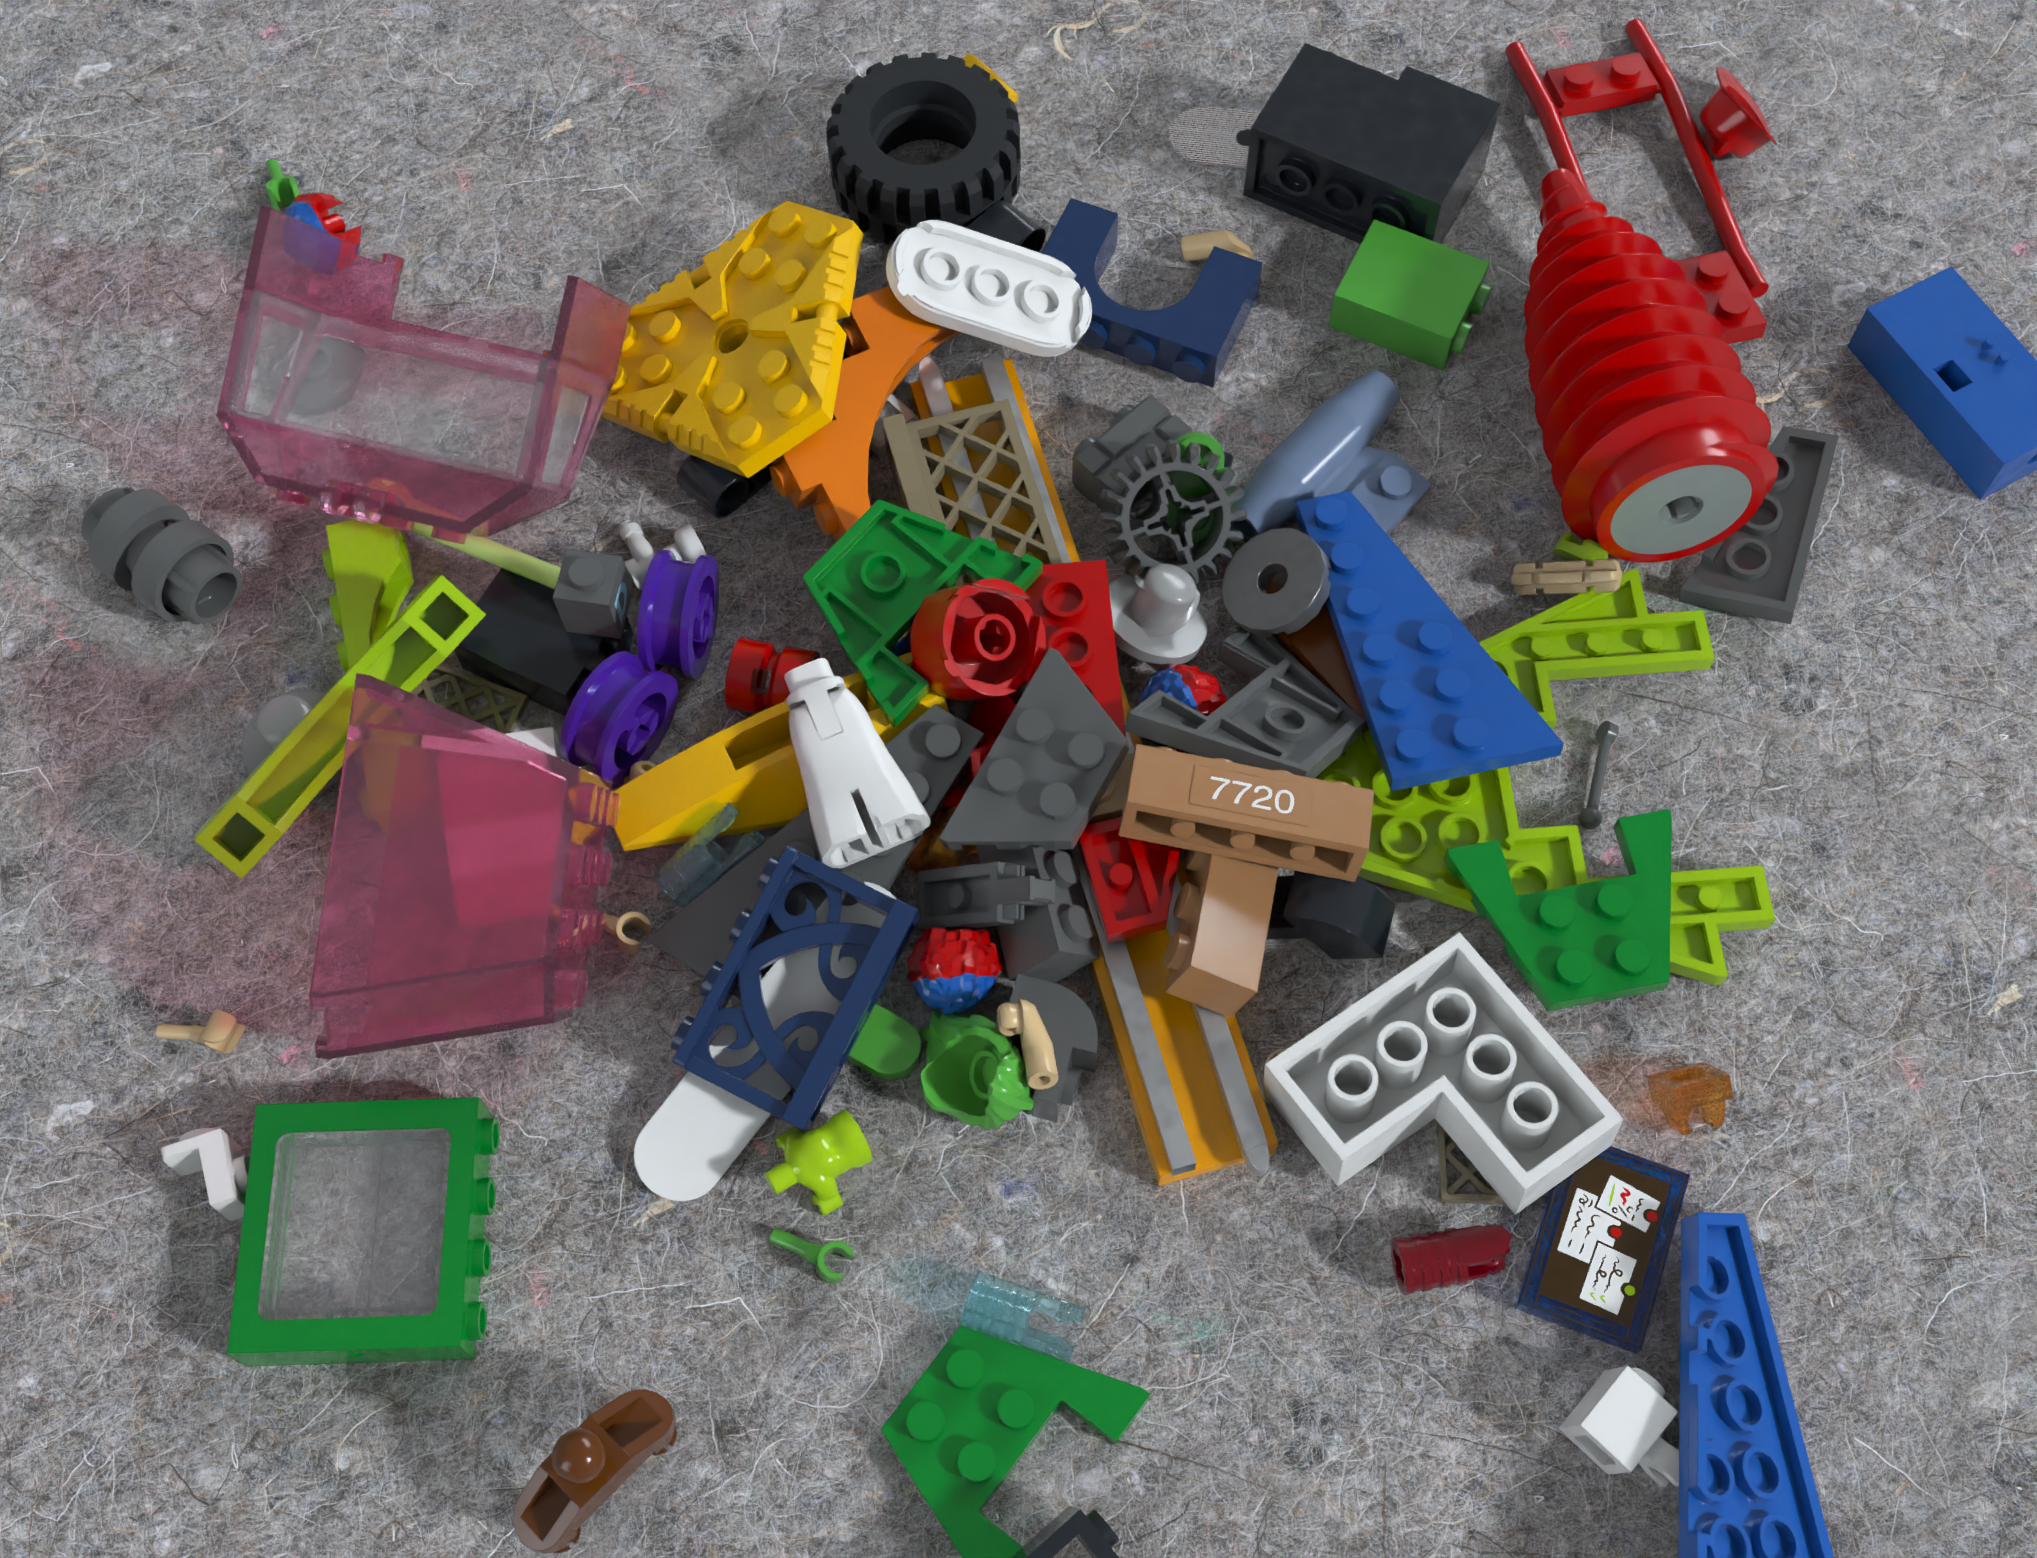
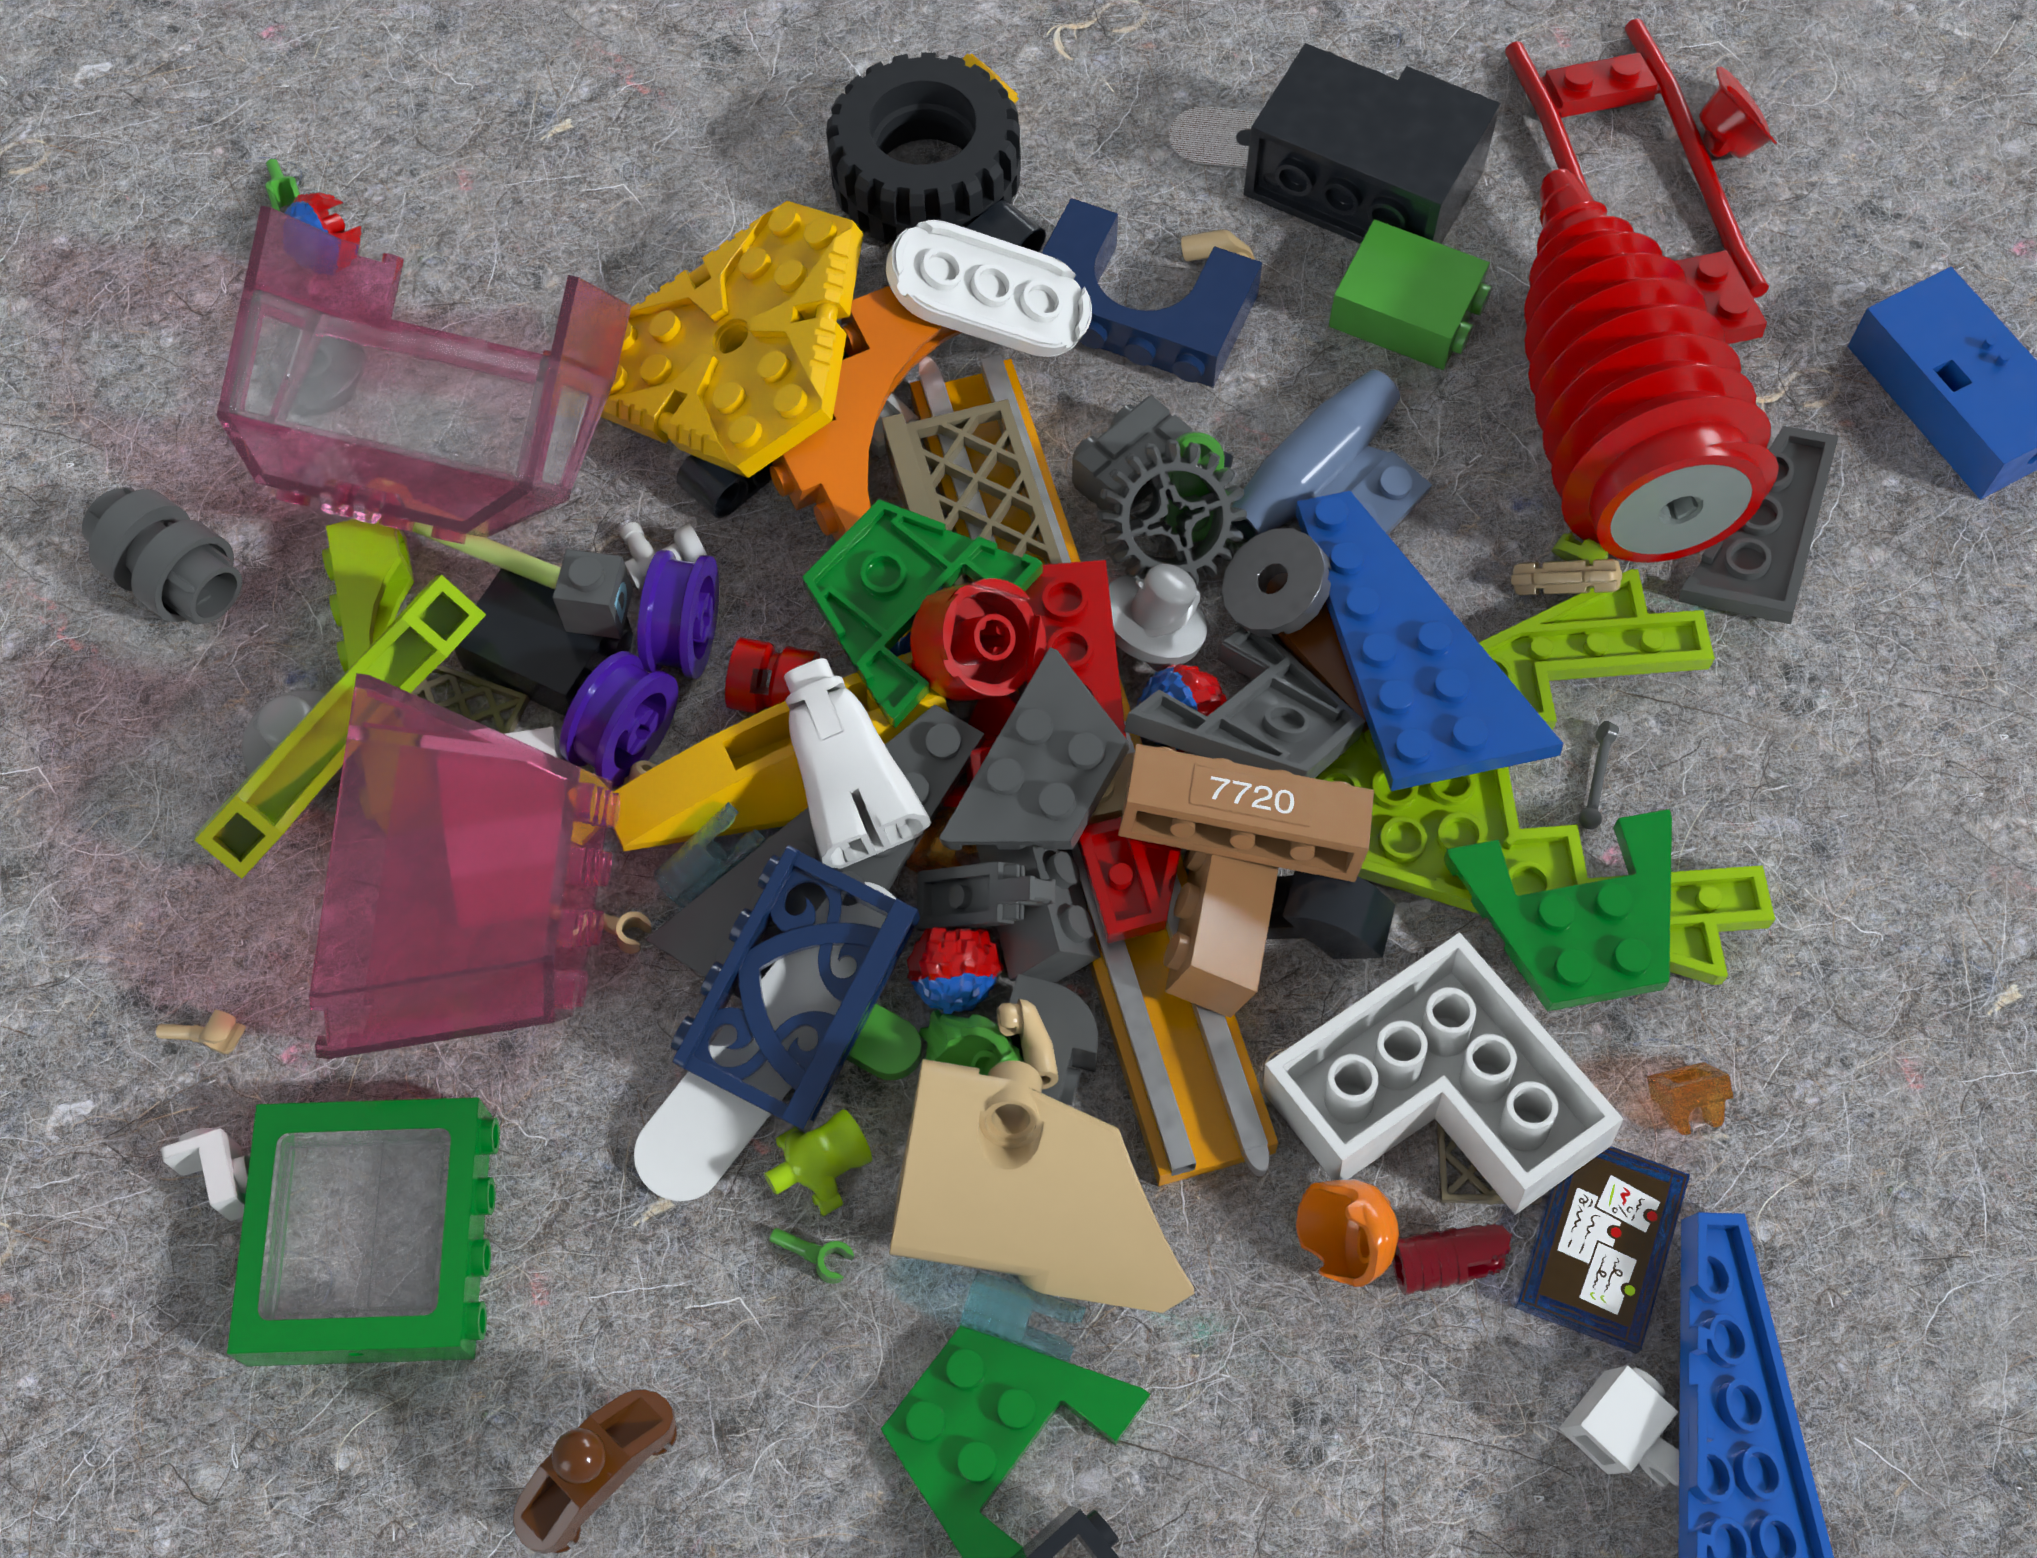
none -> tan panel [889,1059,1194,1313]
none -> orange hair [1296,1179,1399,1287]

